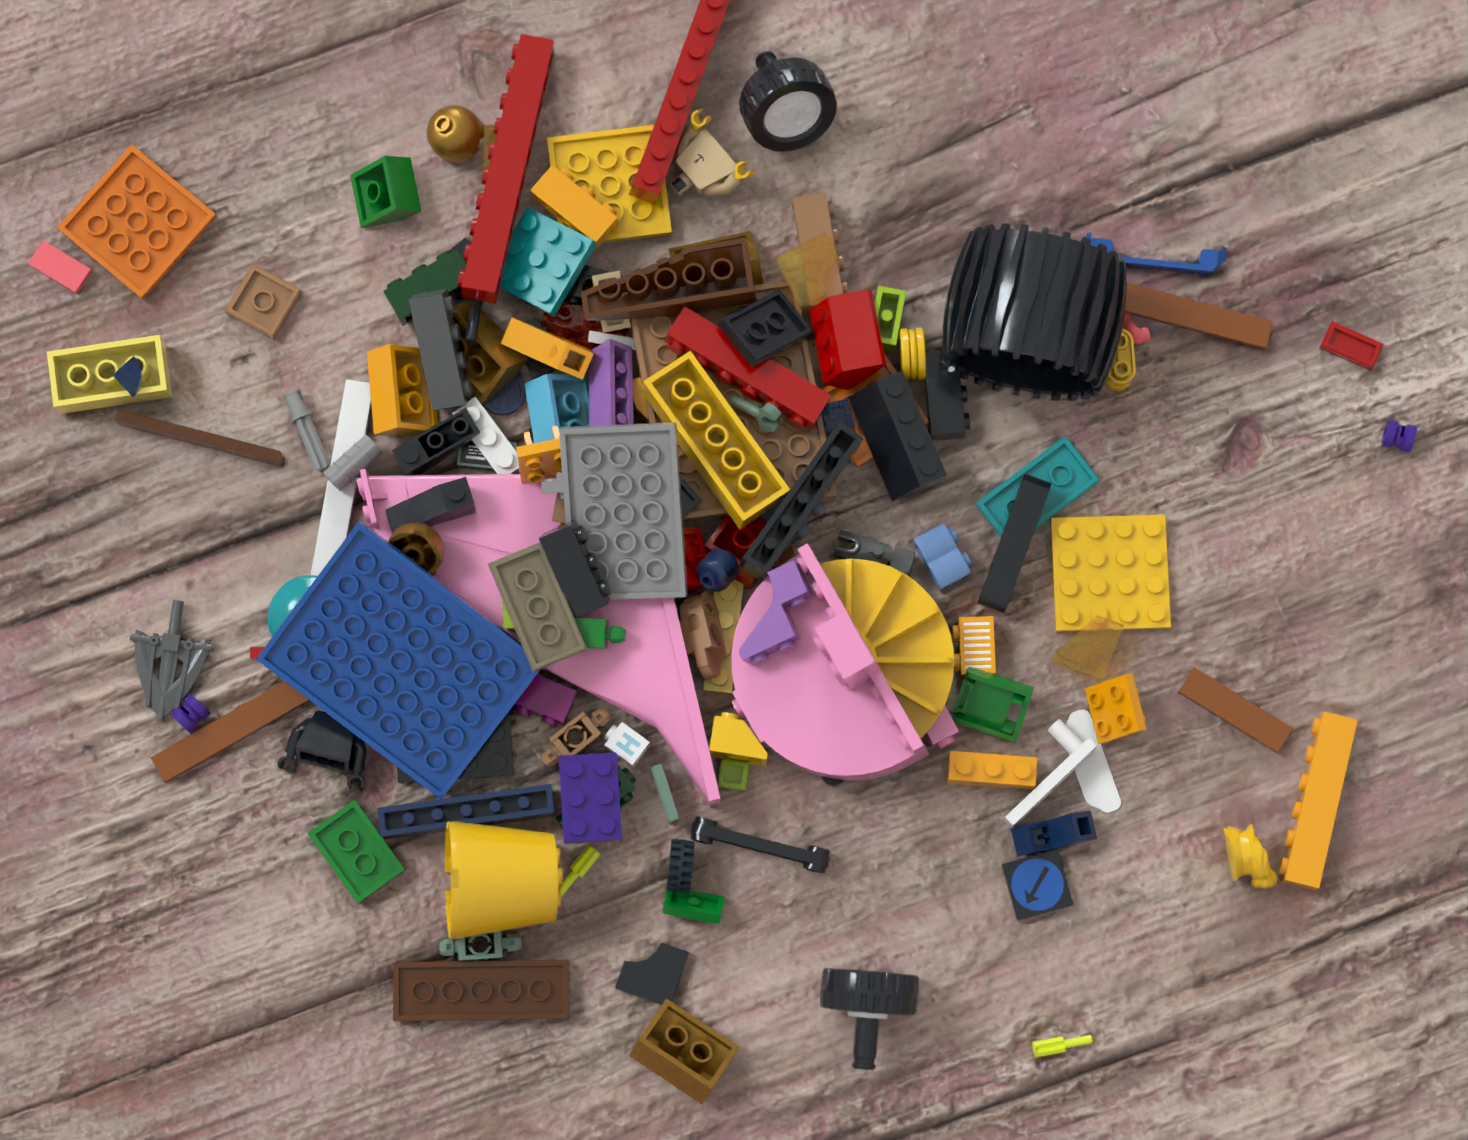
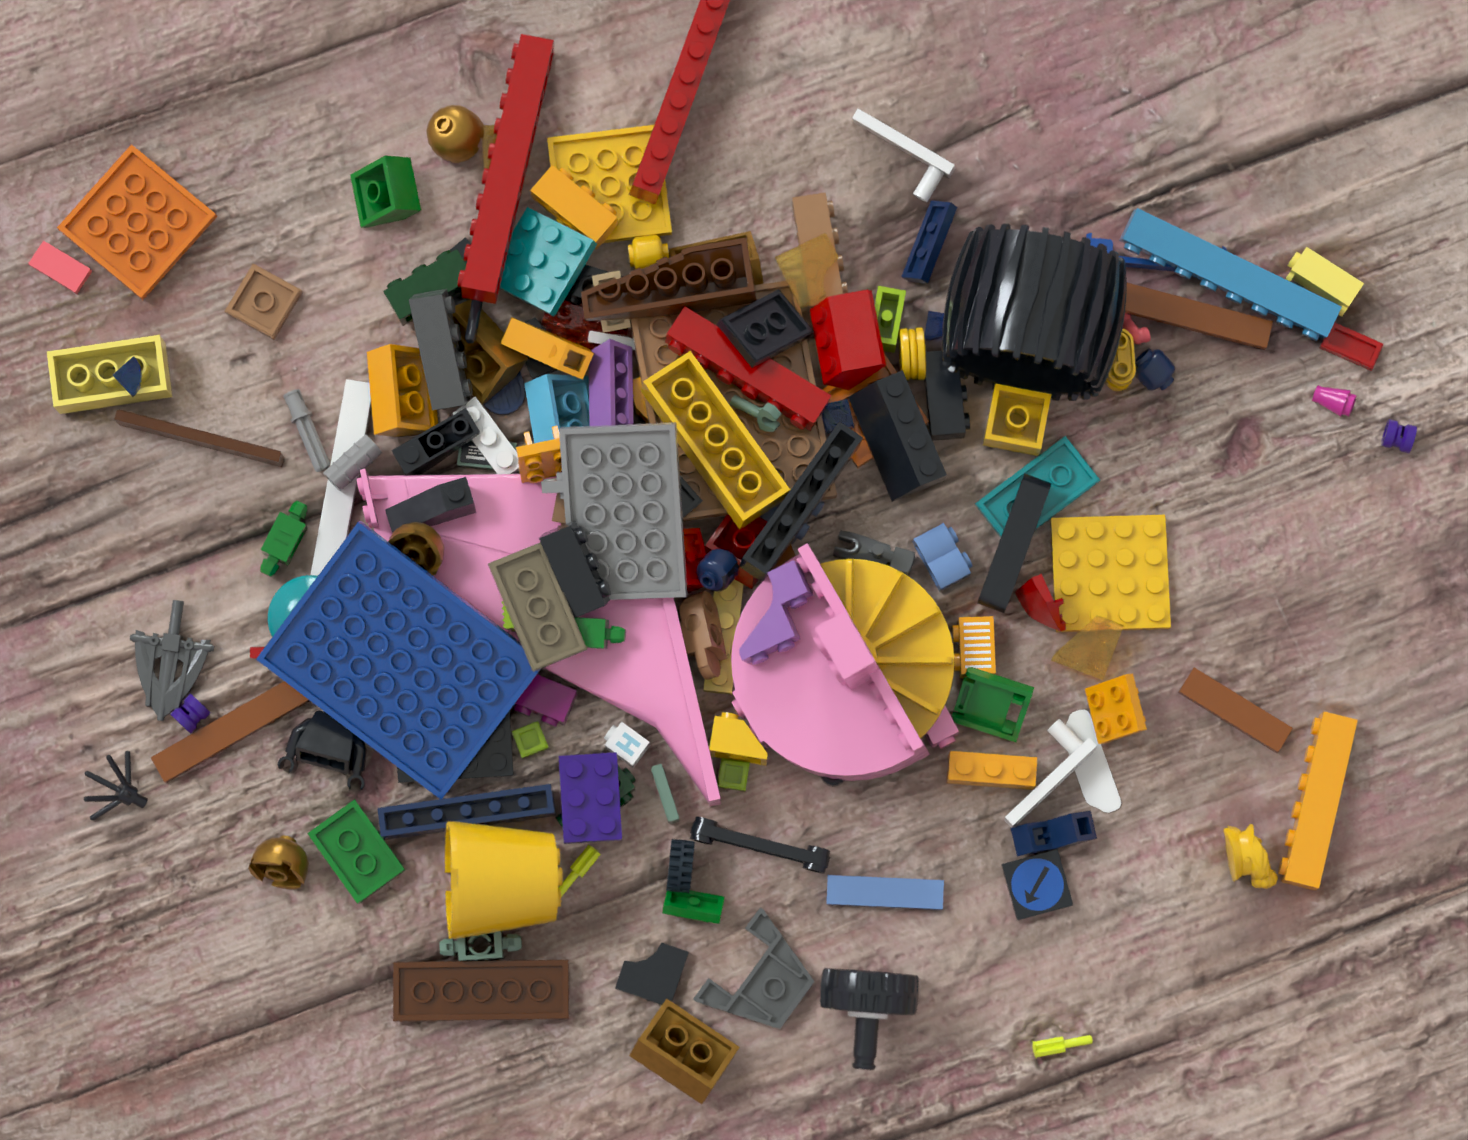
medium nougat piece [541,708,611,768] -> none
tan torso [669,109,755,197] -> none
black wheel [739,51,837,152] -> none
none -> black plant [84,750,148,821]
none -> pearl gold cylinder [248,835,309,889]
none -> green piece [260,501,308,577]
none -> lime tile [511,721,549,759]
none -> yellow head [628,235,669,269]
none -> dark grey wing [693,907,815,1029]
none -> medium blue tile [826,875,944,910]
none -> white piece [852,109,955,203]
none -> dark blue plate [901,201,957,284]
none -> clear blue tile [924,311,944,341]
none -> yellow brick [983,384,1051,456]
none -> red slope [1015,574,1066,631]
none -> dark azure brick [1119,208,1342,341]
none -> dark blue head [1135,348,1175,391]
none -> light yellow brick [1286,247,1364,317]
none -> dark pink cone [1312,385,1357,417]

